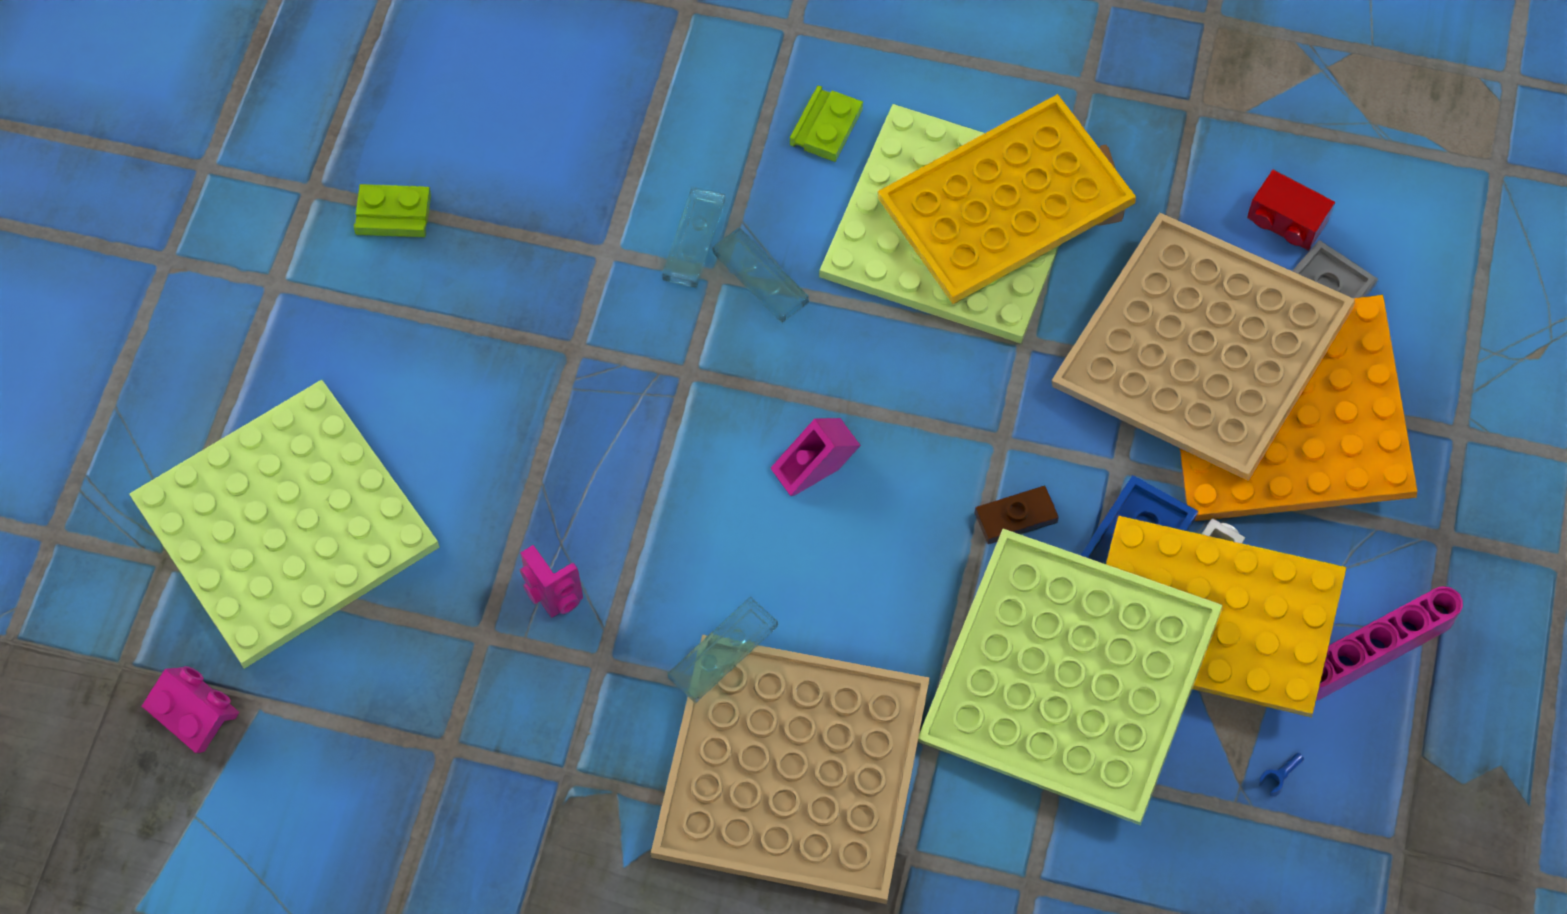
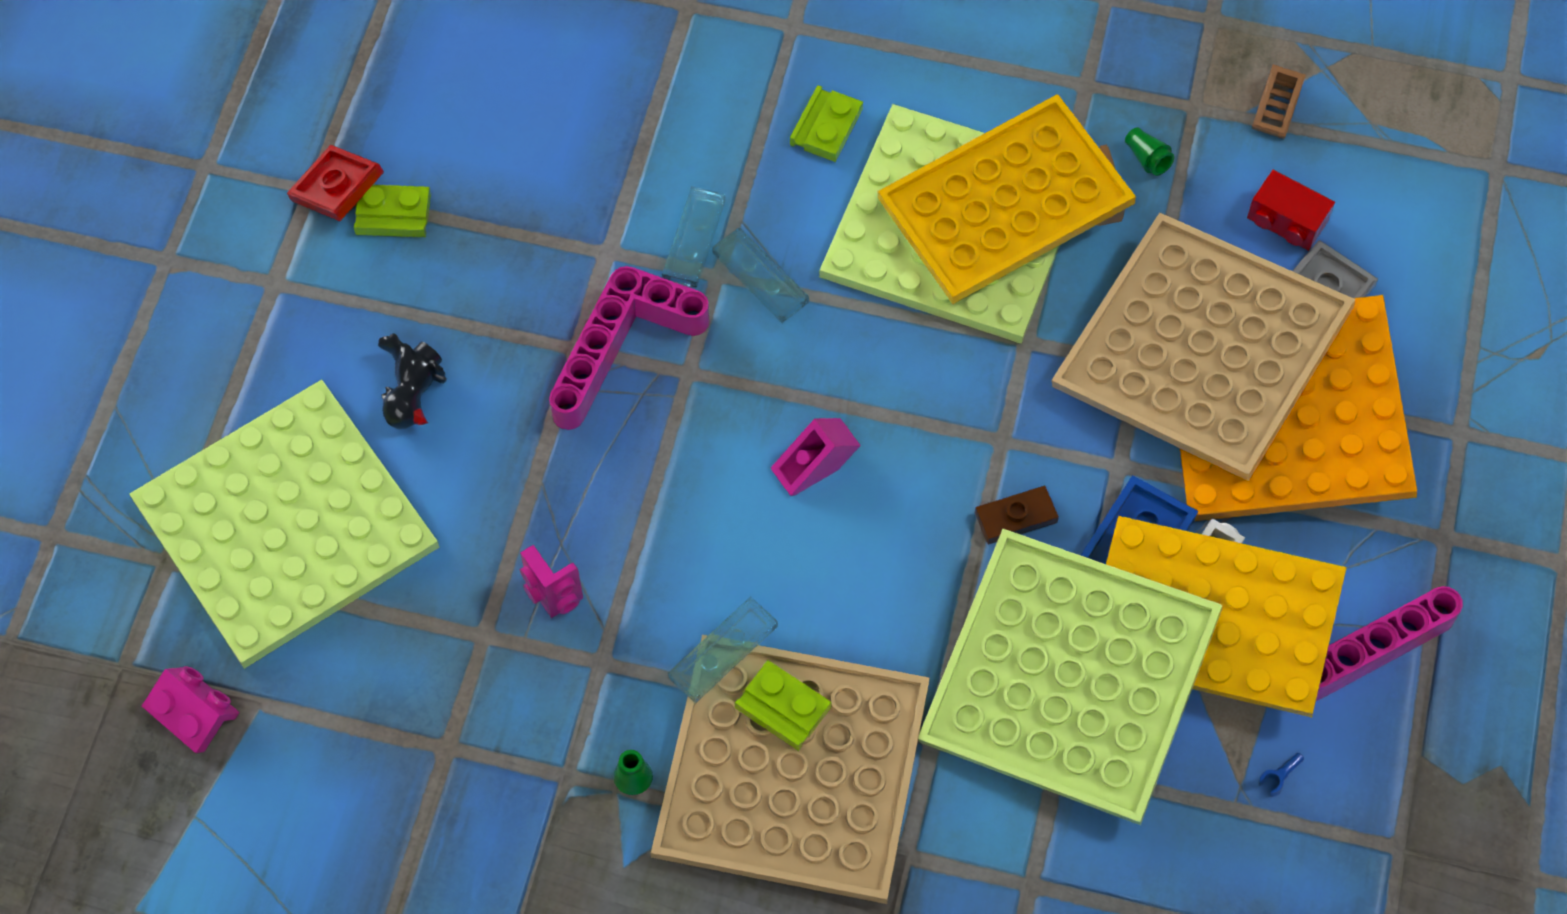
none -> red plate [287,145,384,221]
none -> black animal [378,333,447,429]
none -> dark pink beam [549,266,710,430]
none -> green cone [614,750,653,795]
none -> lime plate [735,660,832,751]
none -> green cone [1125,127,1175,176]
none -> medium nougat slope [1251,64,1306,139]

